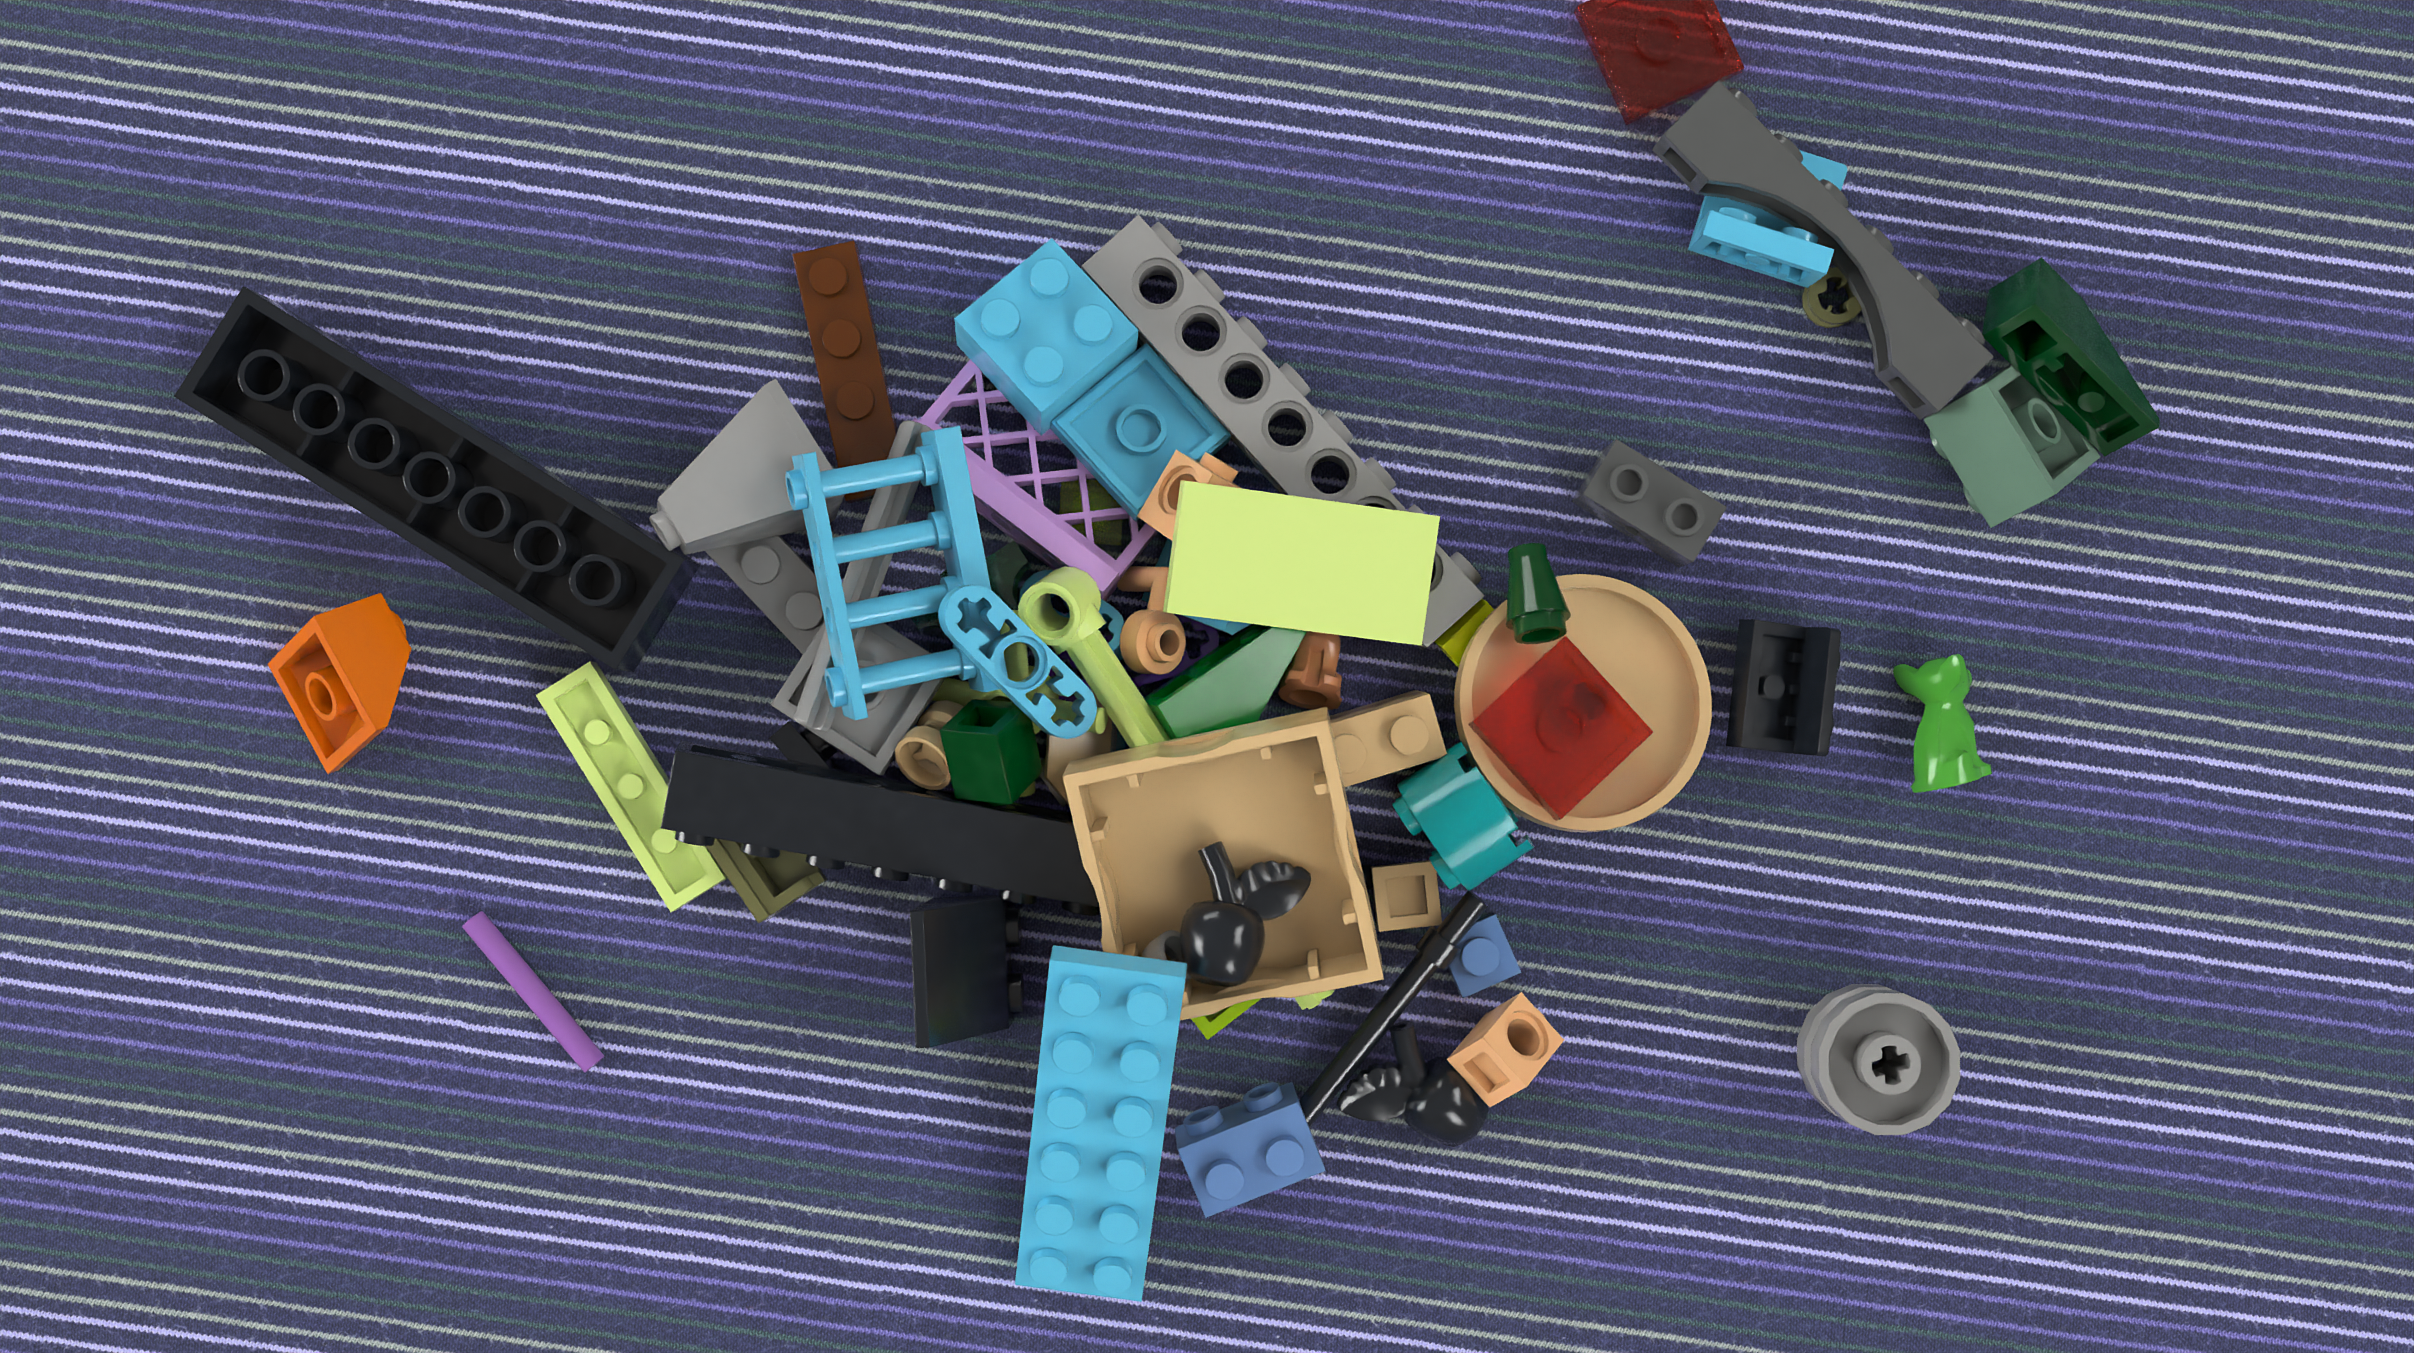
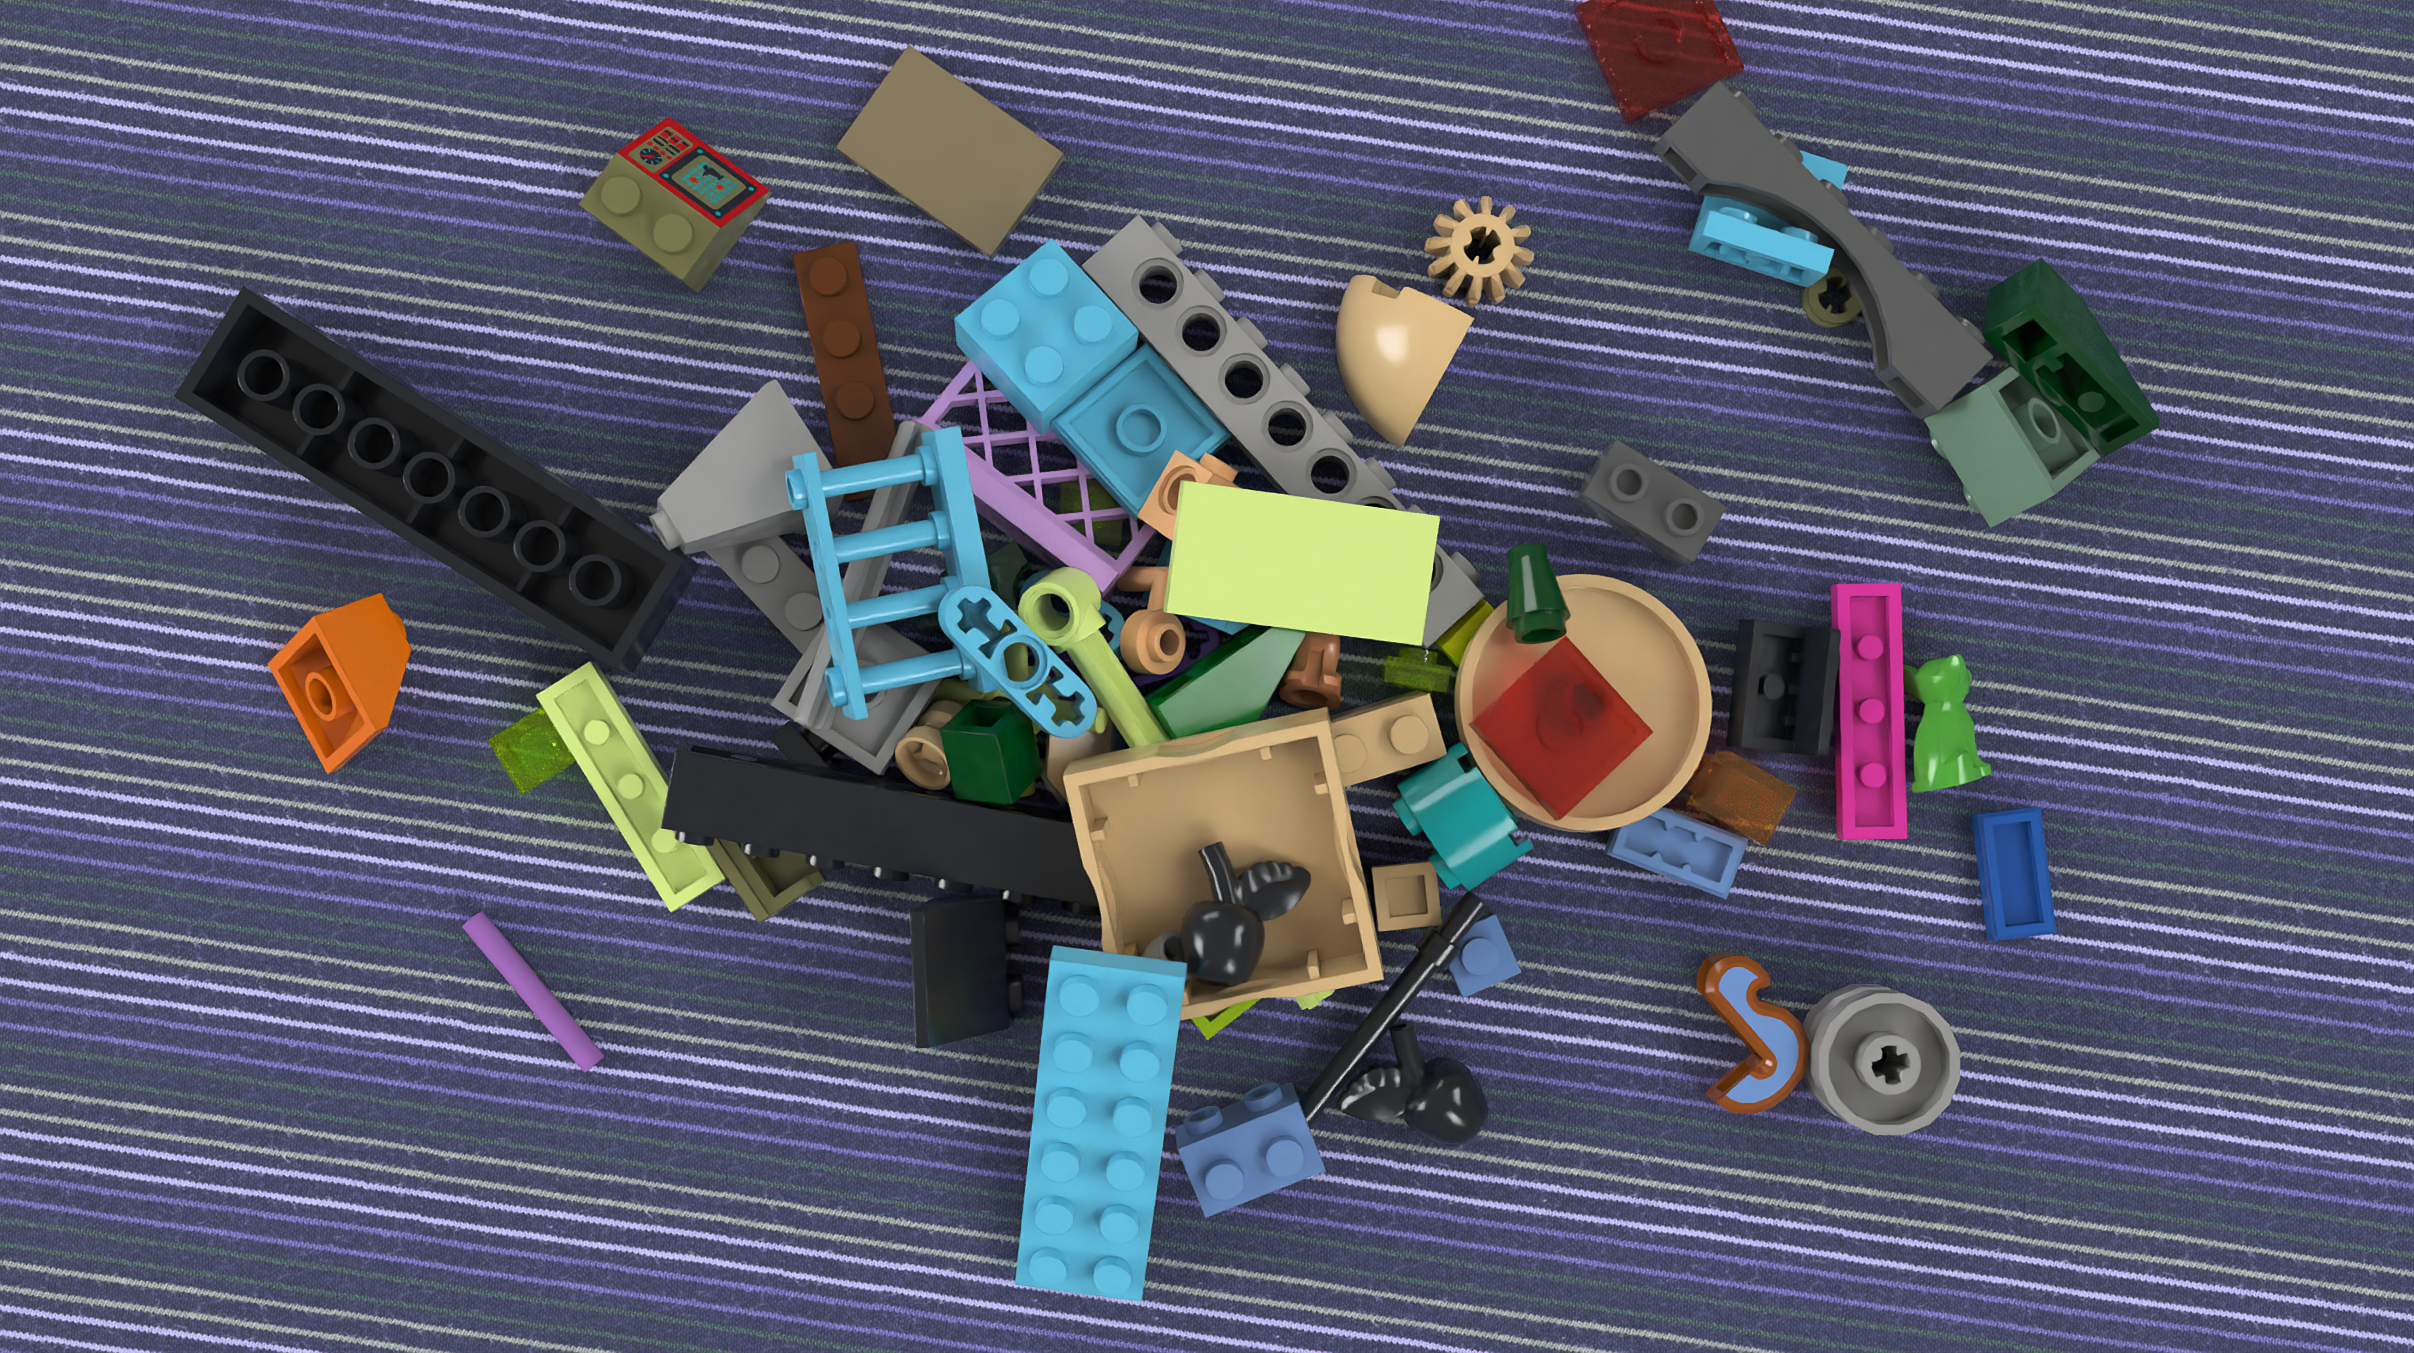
light nougat brick [1447,992,1564,1107] -> none
none -> clear neon green plate [488,706,577,795]
none -> olive slope [578,117,772,294]
none -> dark tan tile [836,45,1065,260]
none -> tan brick [1335,275,1474,449]
none -> clear neon green plate [1379,647,1451,694]
none -> tan gear [1424,196,1534,307]
none -> medium blue plate [1603,807,1749,899]
none -> clear orange brick [1686,751,1797,846]
none -> dark orange animal [1696,951,1810,1114]
none -> dark pink plate [1831,583,1907,840]
none -> blue tile [1971,806,2057,941]

